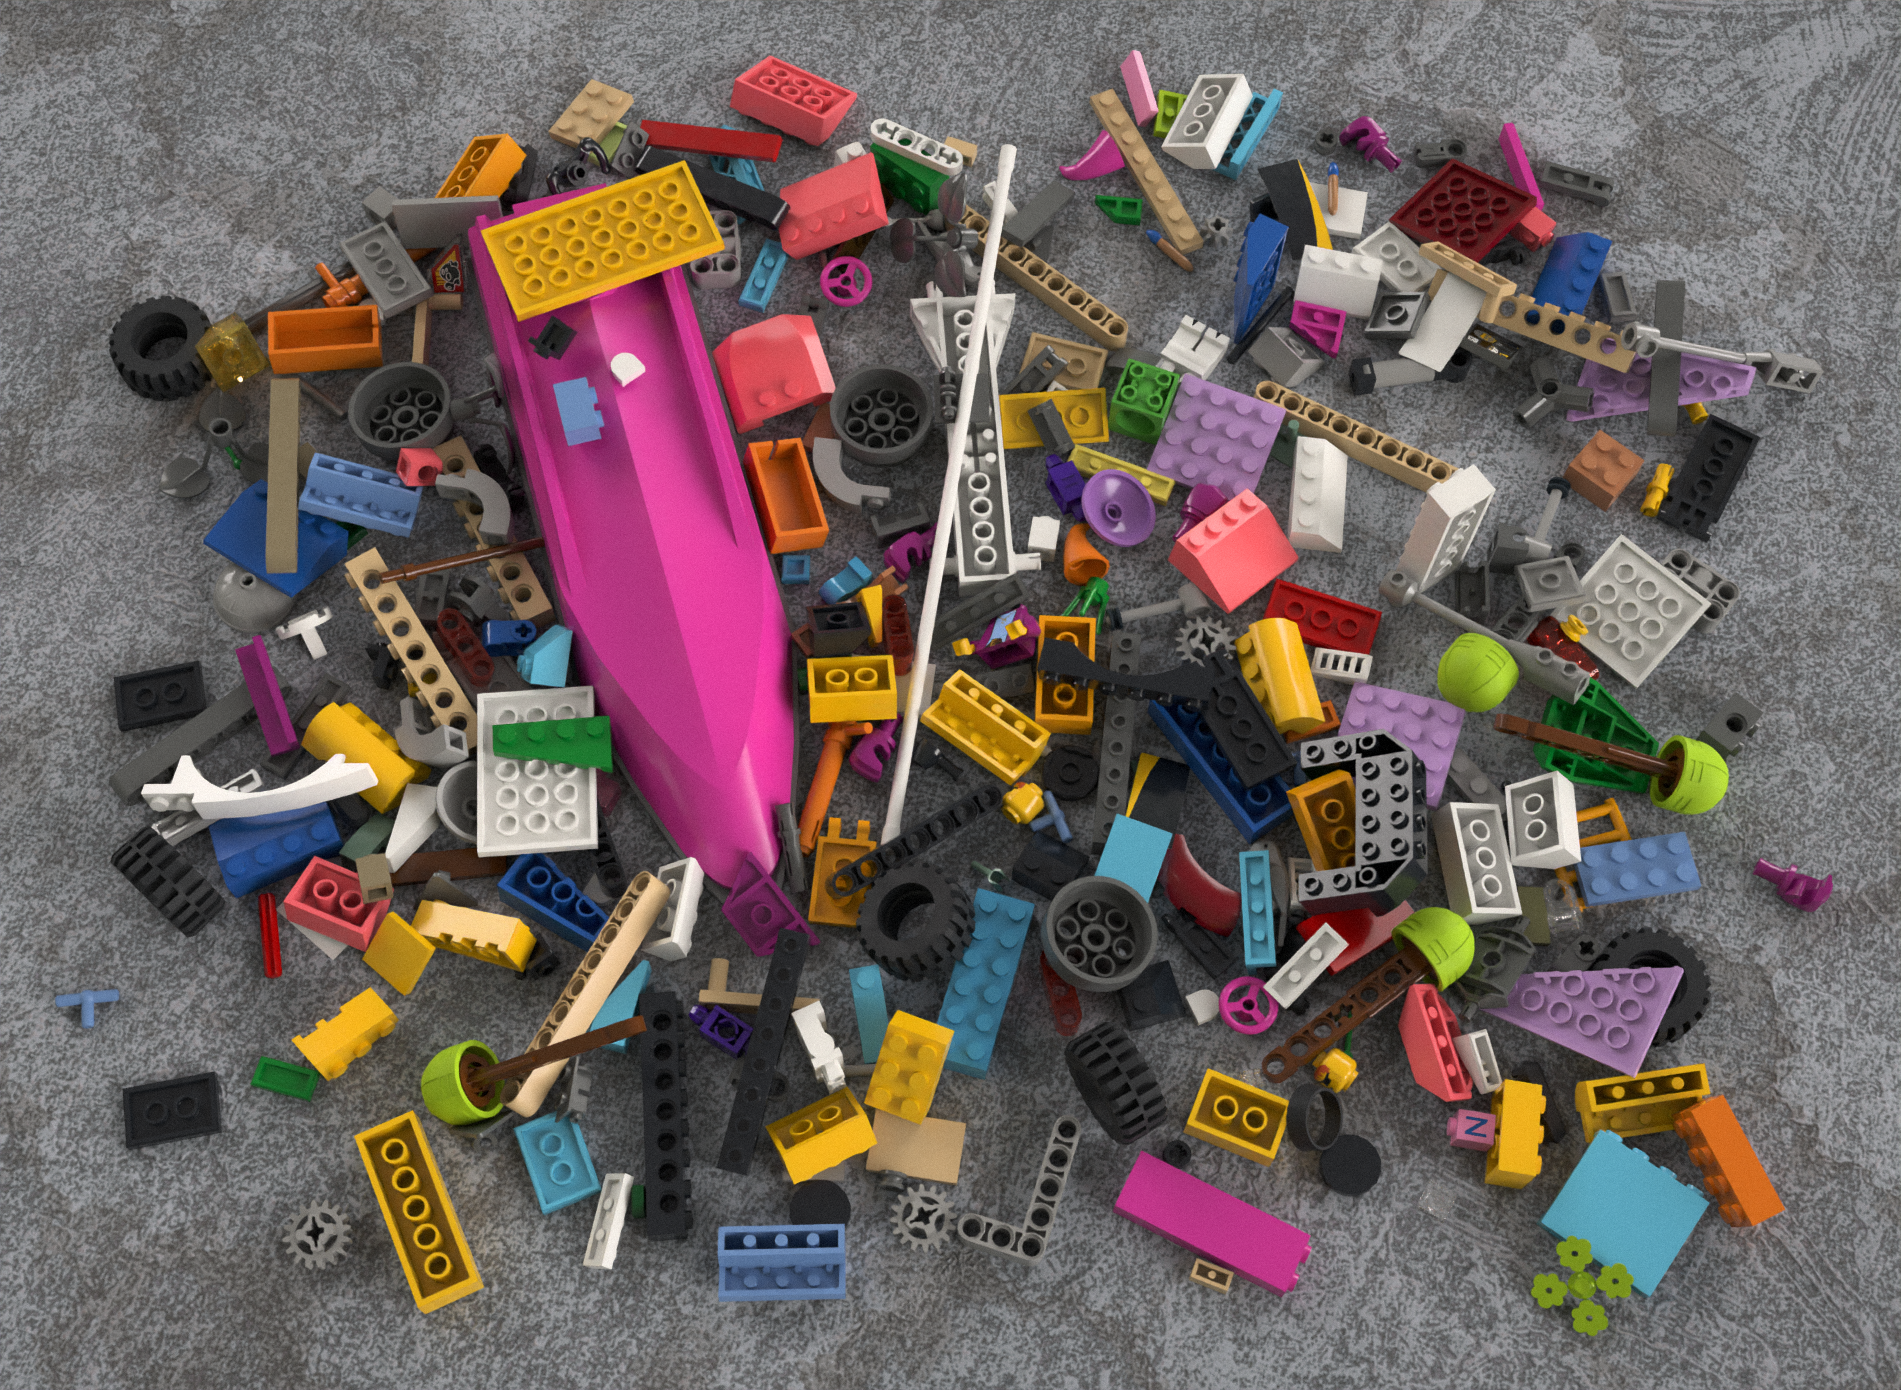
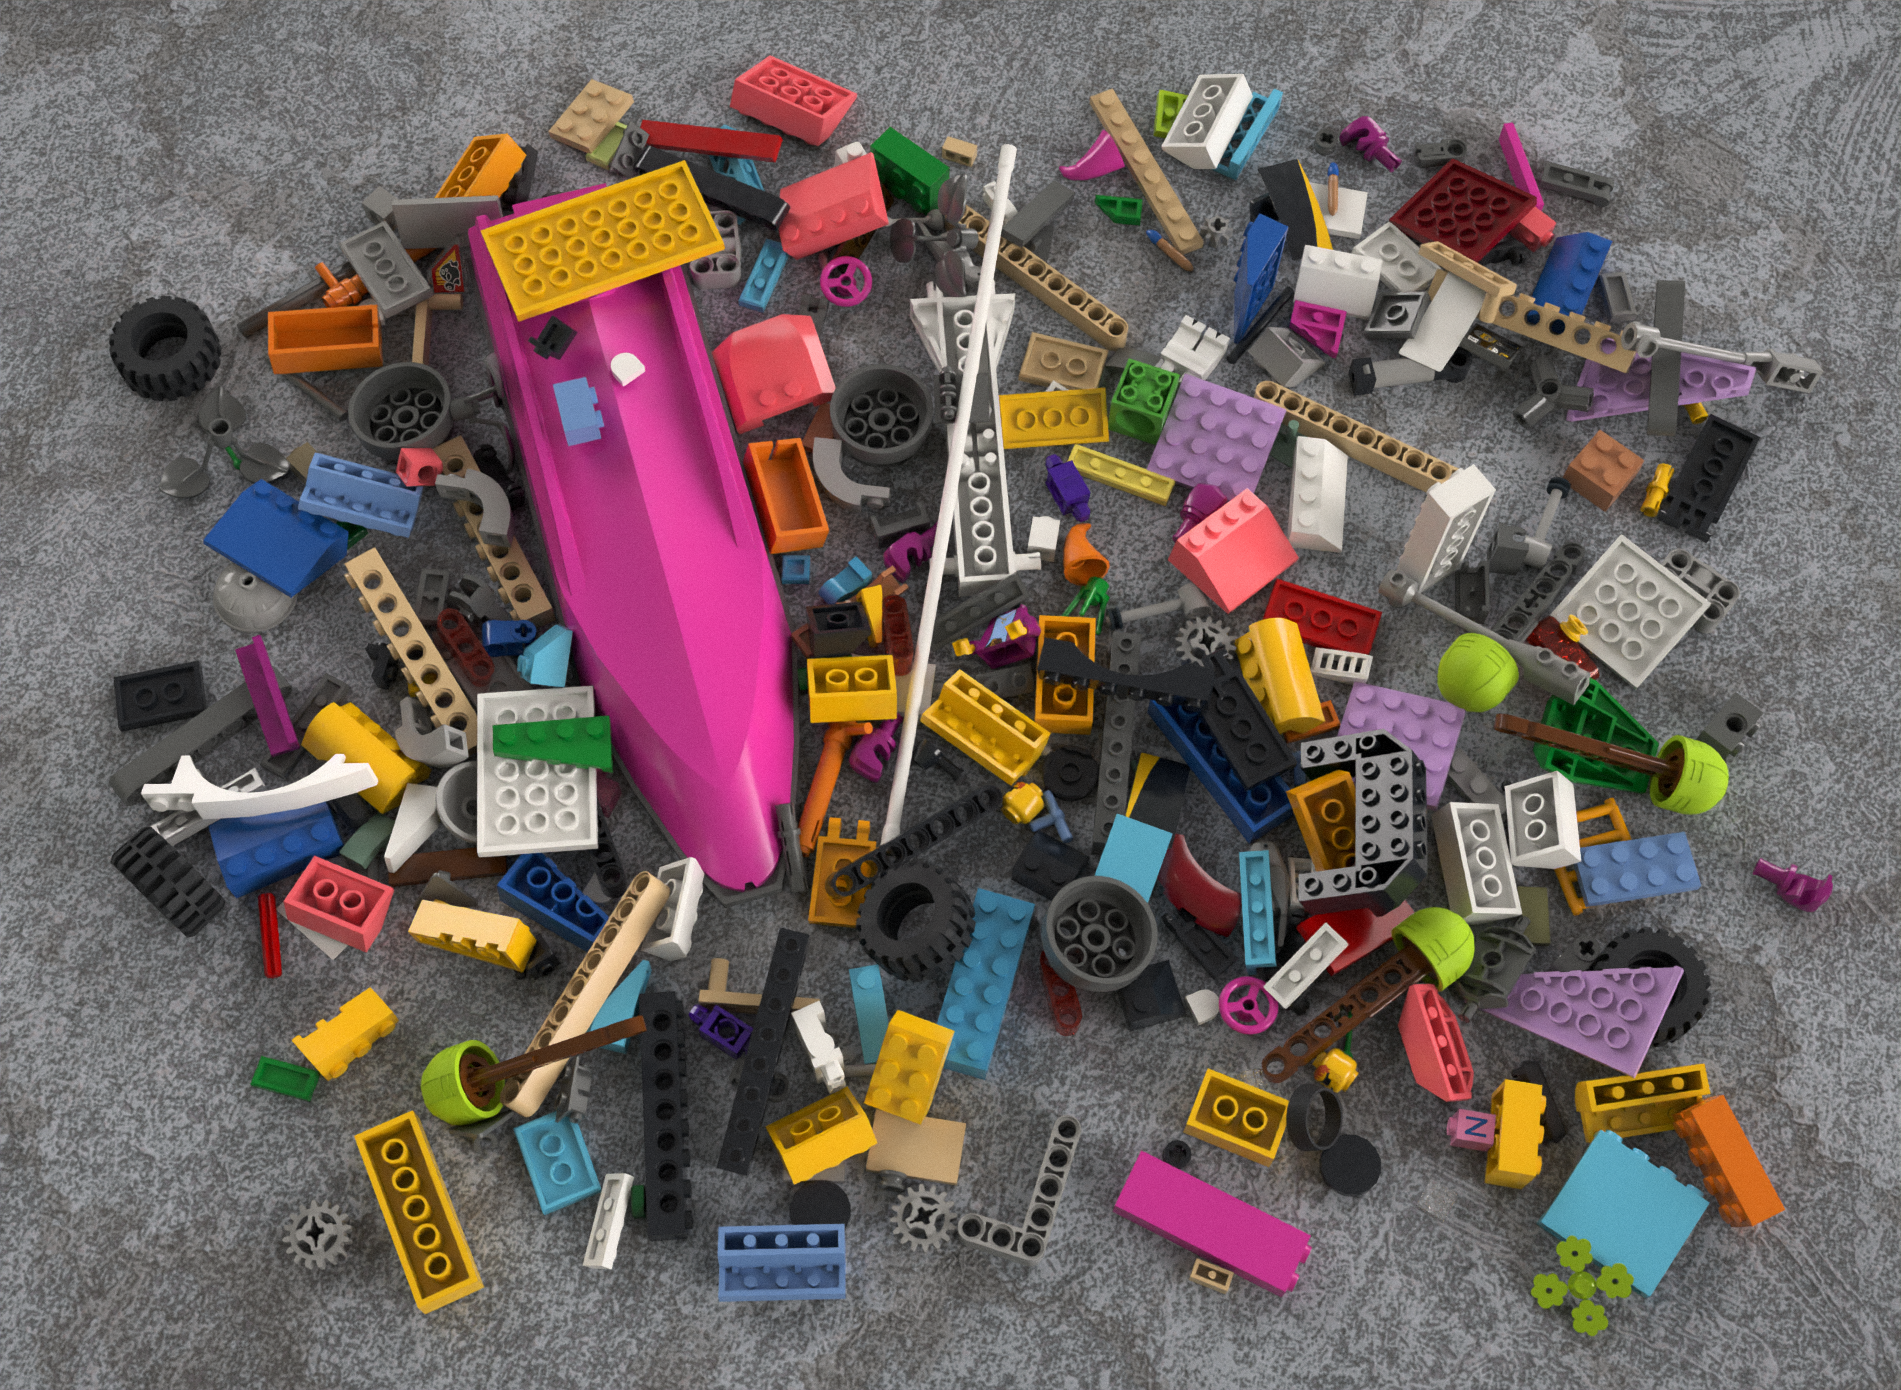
medium blue piece [55,989,119,1029] -> none
black tile [123,1071,222,1150] -> none
clear yellow slope [195,312,270,392] -> none
dark tan beam [266,378,301,574] -> none
white tile [276,606,333,660] -> none
dark tan brick [355,853,394,904] -> none
yellow tile [362,911,436,996] -> none
reddish brown bar [379,536,545,584] -> none
black piece [546,137,611,196] -> none
magenta wing [721,852,821,957] -> none
white beam [870,118,963,176] -> none
sand green hand [971,860,1010,892] -> none
dark grey plate [1000,345,1069,395] -> none
dark grey hinge [1027,399,1075,456] -> none
black tyre [1064,1022,1168,1145] -> none
medium lavender dish [1082,469,1156,547] -> none
bright pink tile [1120,50,1159,127] -> none
white slope [1452,1029,1502,1095] -> none
light grey tile [1514,556,1586,612] -> none
clear piece [1543,879,1585,938] -> none

